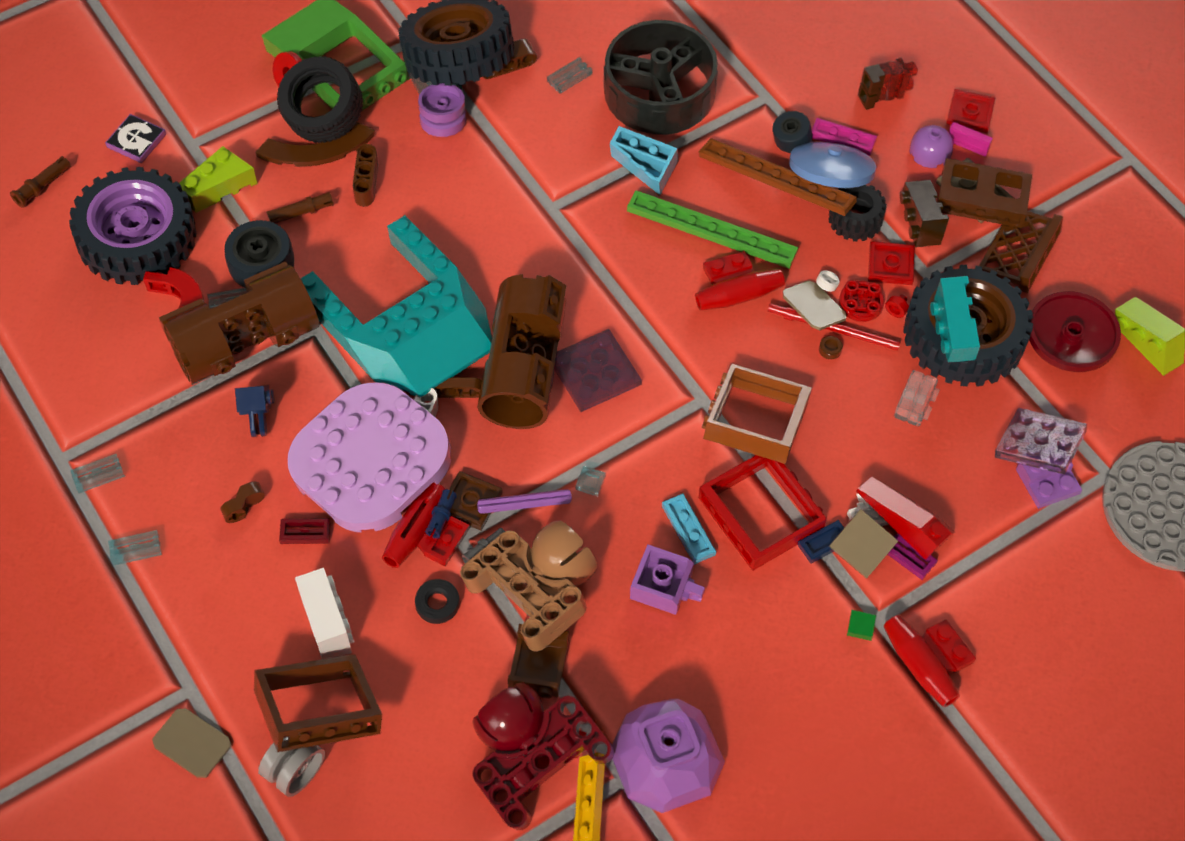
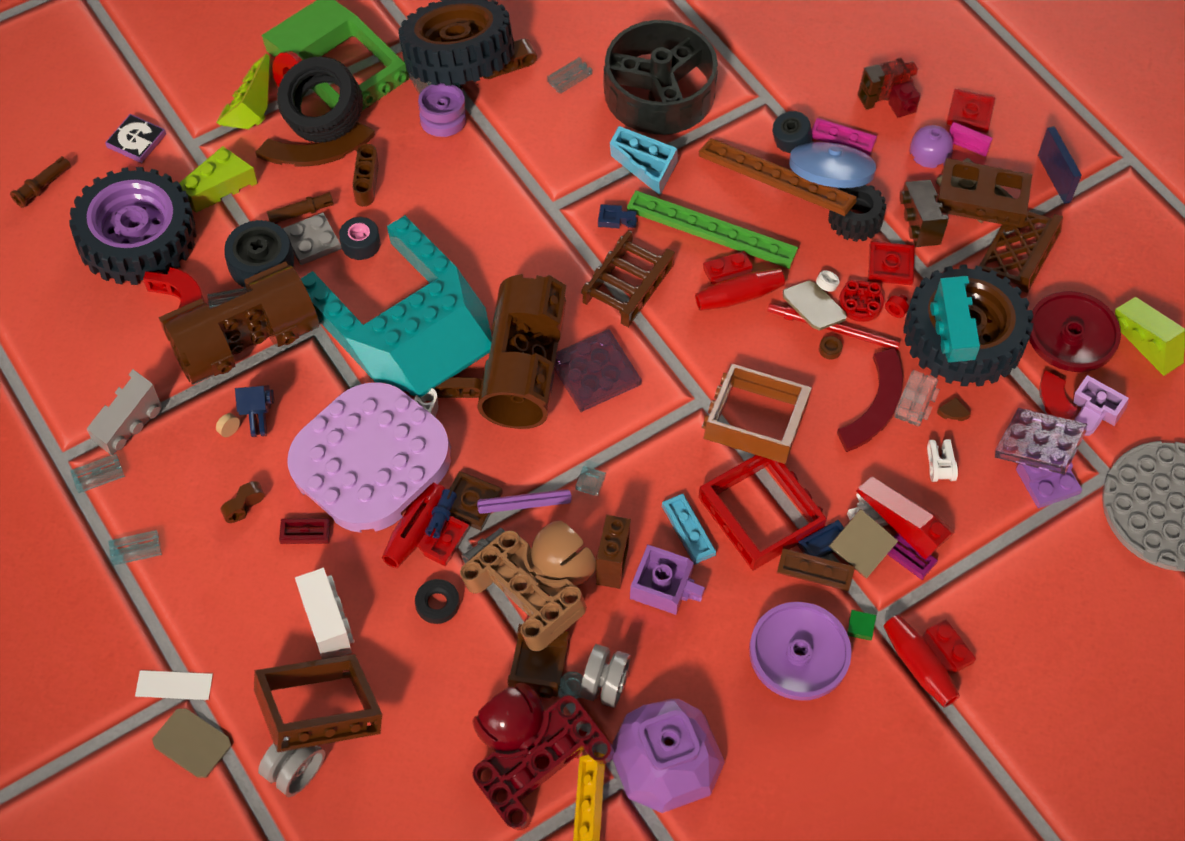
none -> light grey wedge [87,369,162,456]
none -> white sticker [135,670,213,700]
none -> lime wedge [216,53,270,129]
none -> tan tile [216,413,240,437]
none -> light grey plate [283,213,341,265]
none -> black wheel [339,217,380,260]
none -> clear light blue tile [560,671,583,698]
none -> light grey wheel [580,644,631,708]
none -> reddish brown fence [581,230,675,328]
none -> reddish brown window [596,515,631,589]
none -> dark blue plate [598,204,637,229]
none -> medium lavender dish [749,602,851,700]
none -> reddish brown plate [777,548,855,592]
none -> dark red tile [837,348,903,452]
none -> dark red brick [888,81,920,118]
none -> white piece [927,439,958,482]
none -> reddish brown tile [937,398,971,421]
none -> tile [1038,126,1082,204]
none -> red tile [1039,370,1077,429]
none -> lavender brick [1073,375,1129,436]

